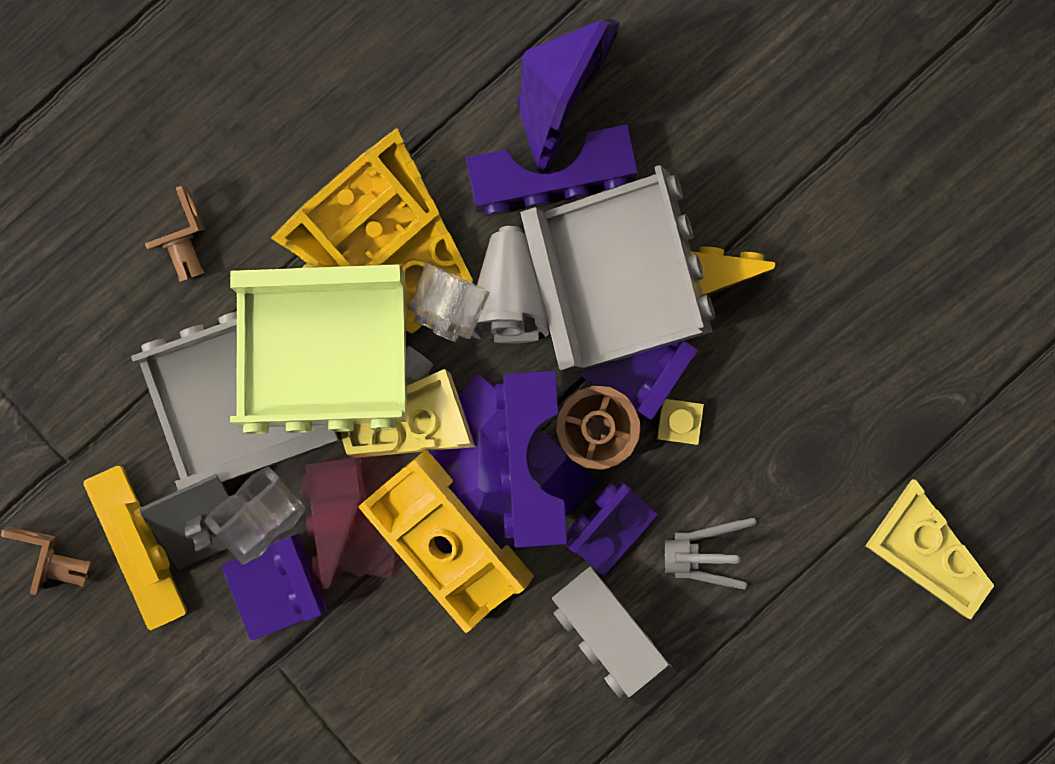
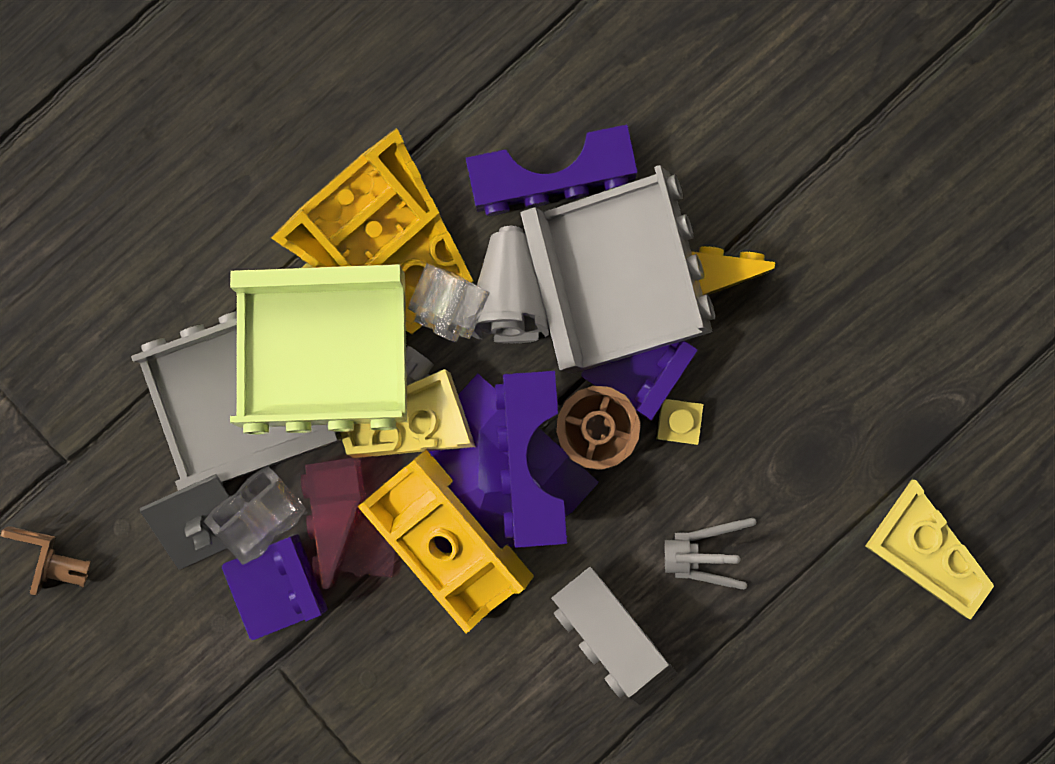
yellow bracket [84,466,187,630] -> none
medium nougat bracket [145,185,205,282] -> none
dark purple wedge [517,19,620,174] -> none
dark purple bracket [566,482,658,576] -> none

